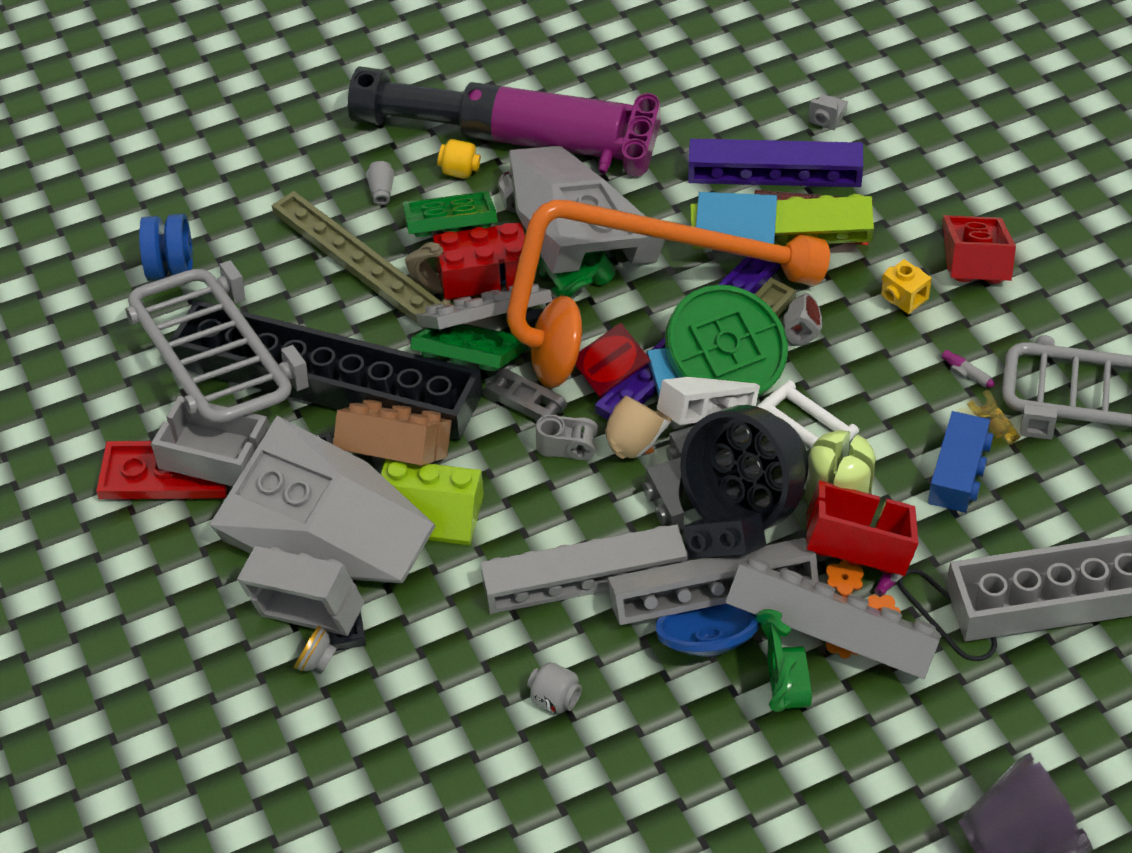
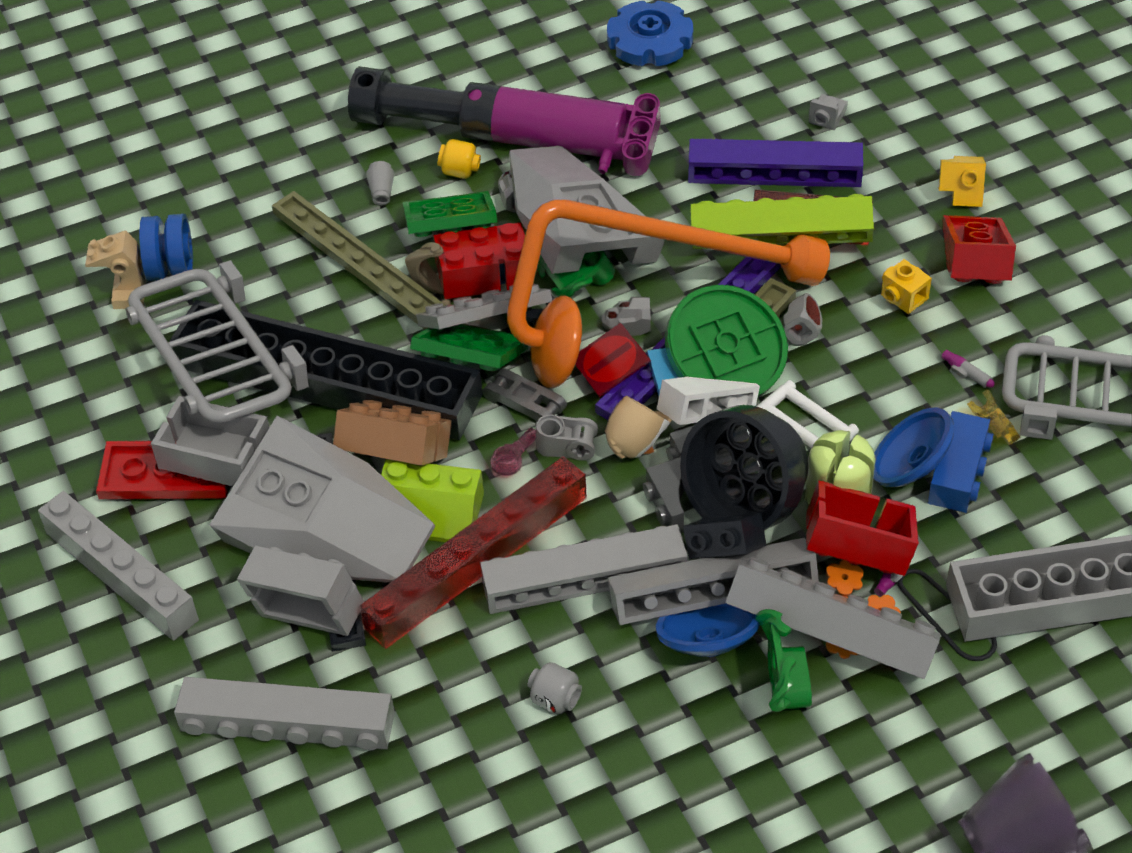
light grey piece [293,625,337,672] -> none
dark azure piece [696,192,777,244] -> none
none -> light grey brick [38,490,199,641]
none -> tan tile [85,230,147,309]
none -> light grey brick [174,677,395,750]
none -> clear red brick [360,456,587,649]
none -> clear pink plate [490,428,536,476]
none -> light grey rock [602,297,651,336]
none -> blue piece [607,1,693,66]
none -> blue dish [874,407,954,487]
none -> yellow brick [938,156,986,207]

